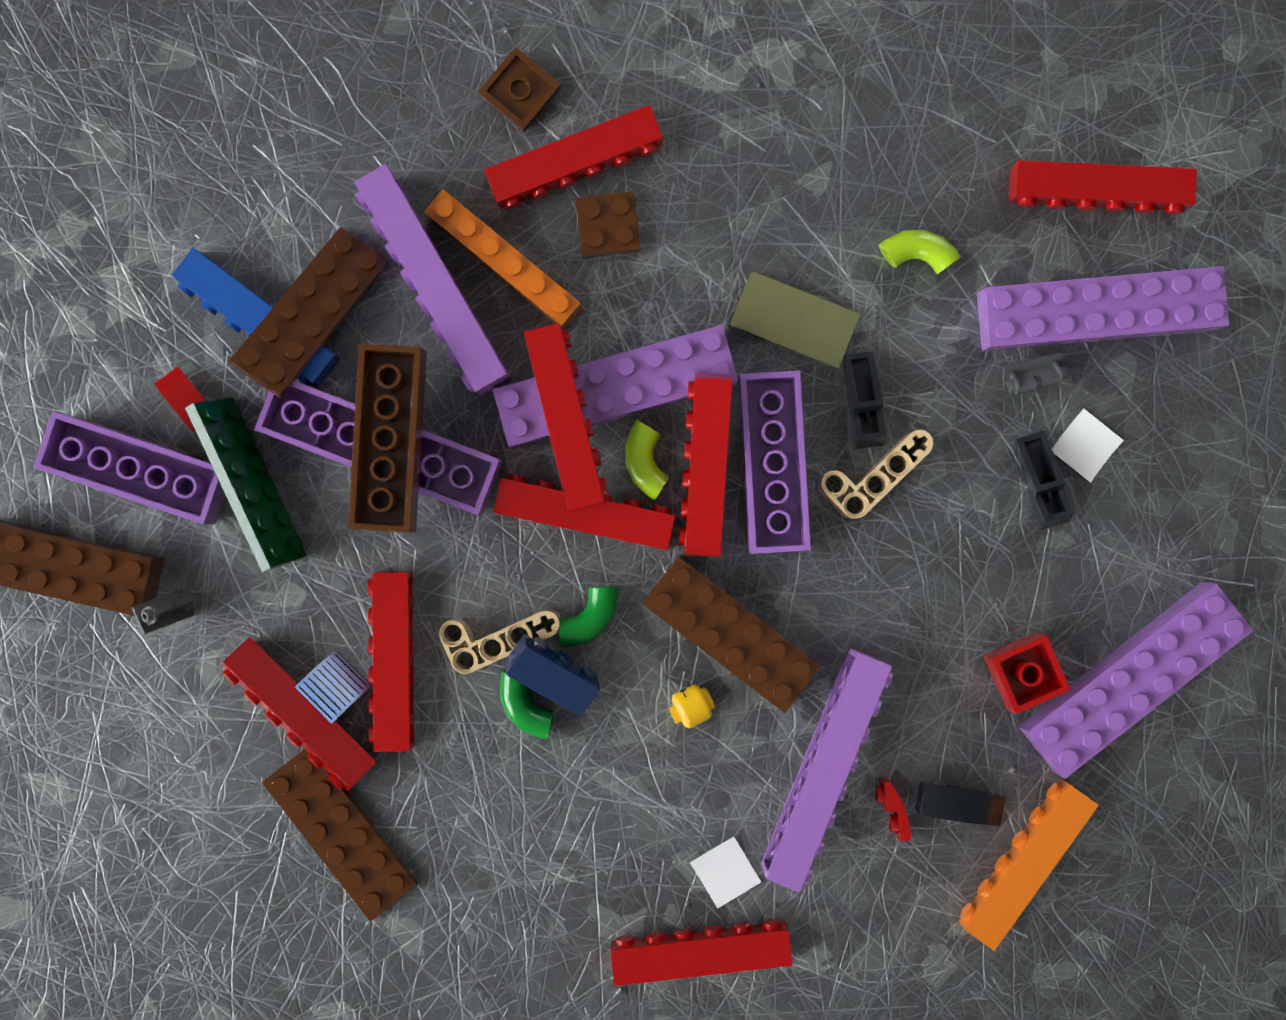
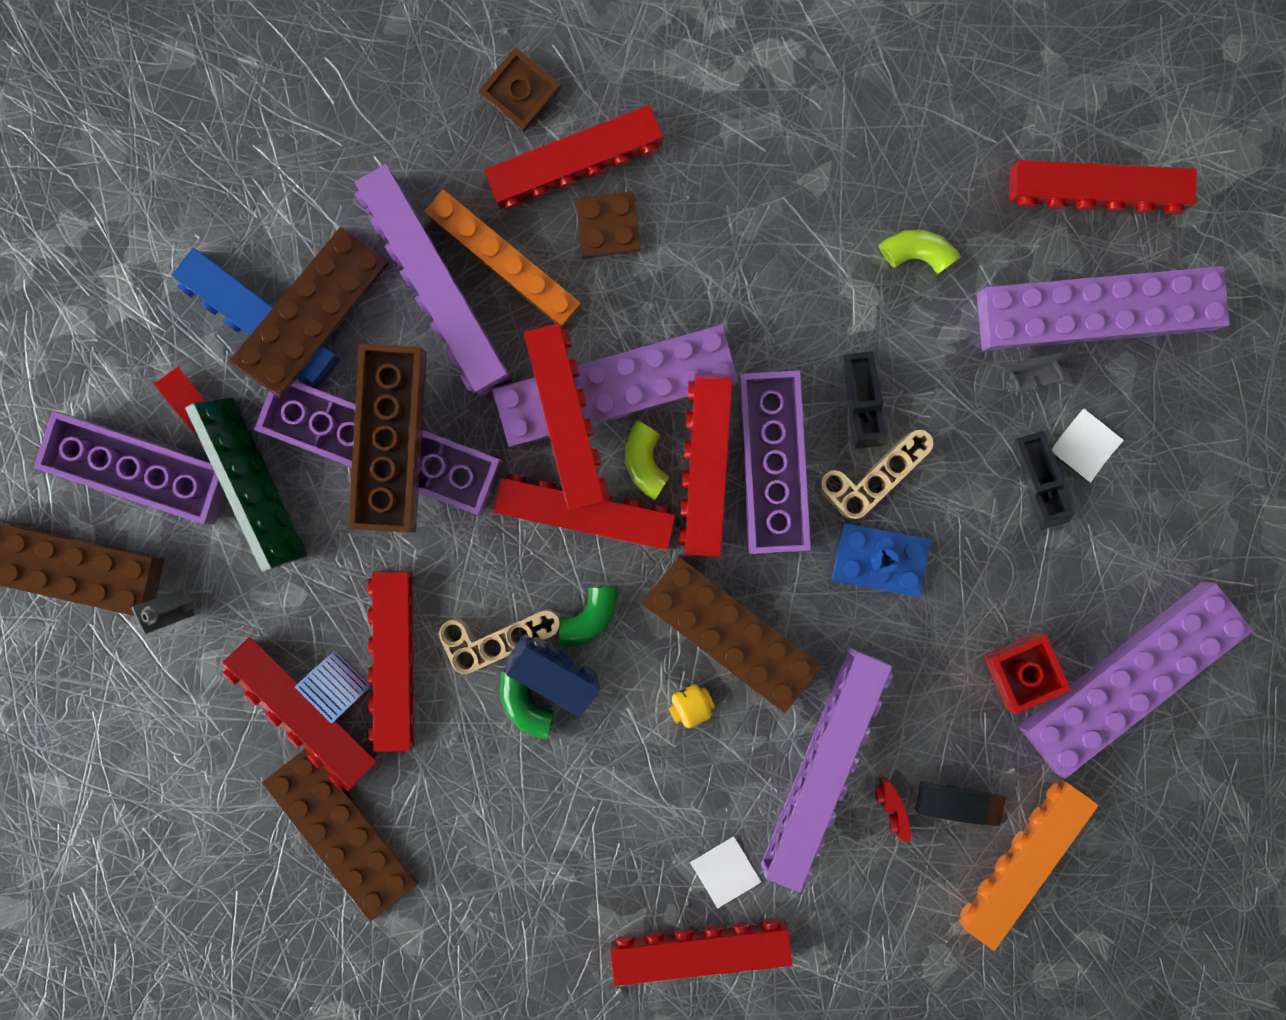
olive tile [729,271,860,369] -> none
none -> blue plate [832,523,931,597]

